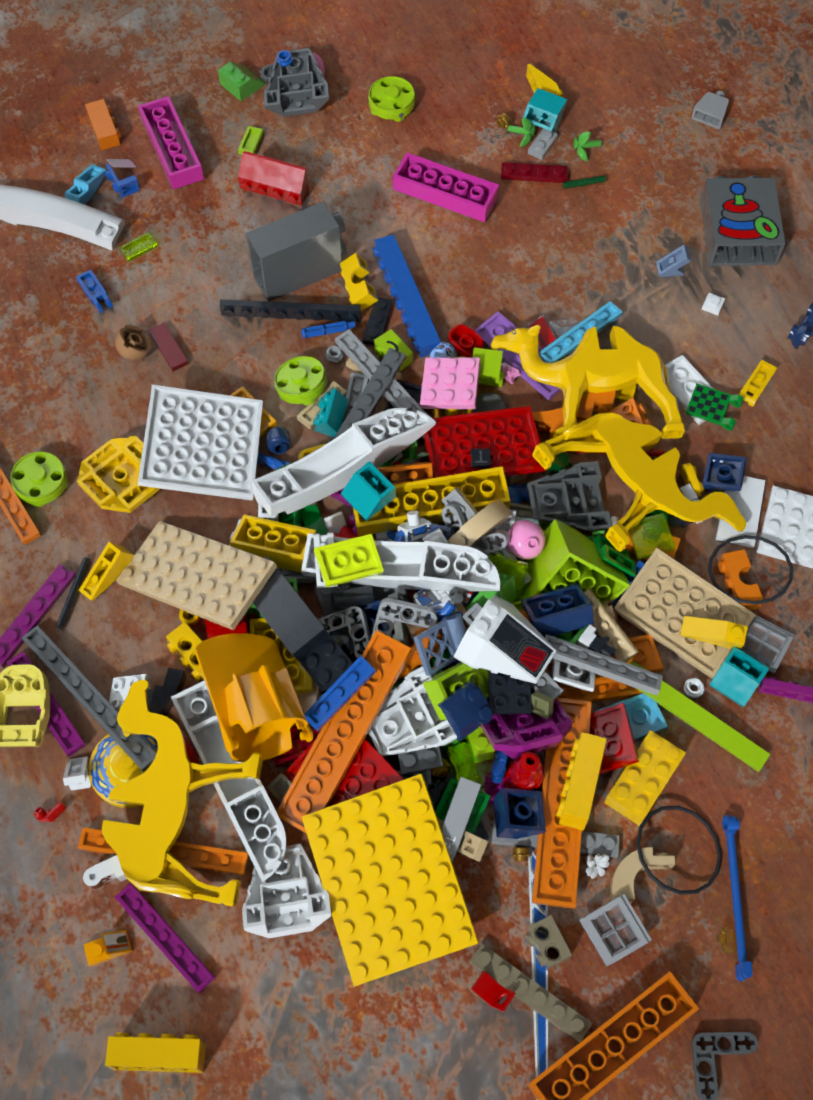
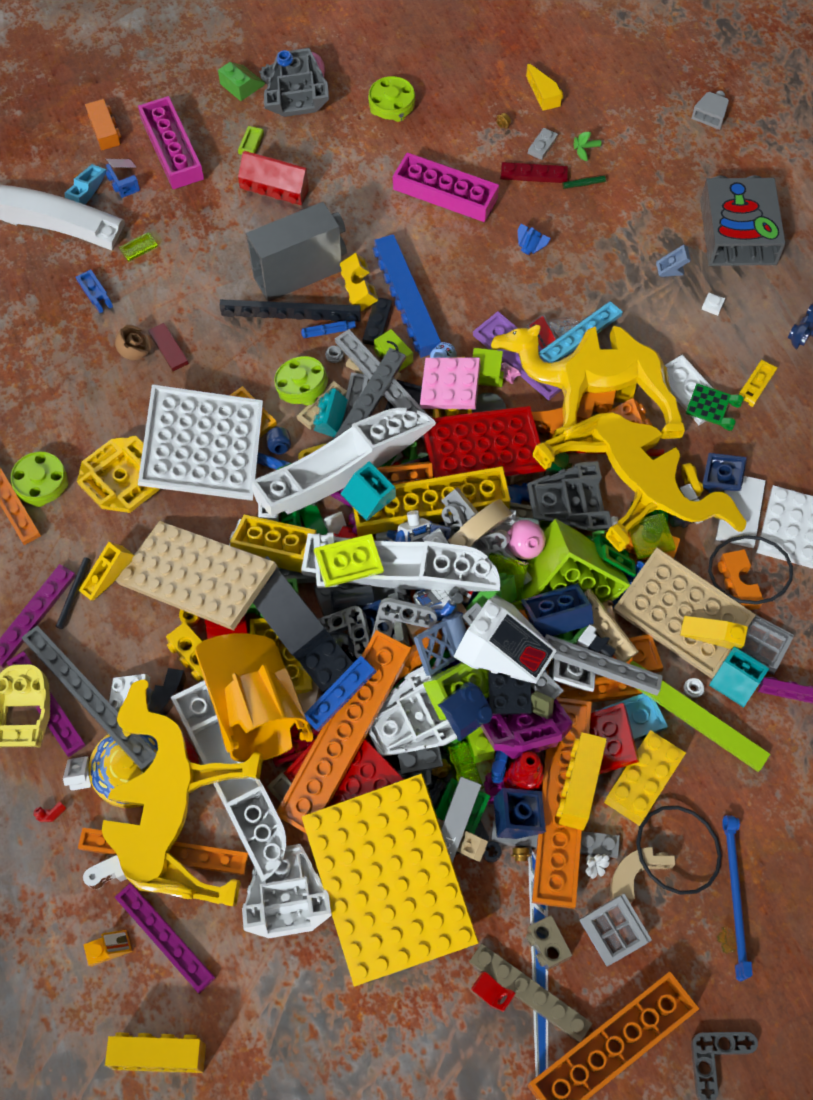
red piece [448,324,484,358] -> none
black tile [470,449,491,468] -> none
bright green plant [508,118,535,147] -> none
teal slope [523,88,568,132] -> none
none -> black bush [482,841,502,863]
none -> blue brick [518,224,551,255]

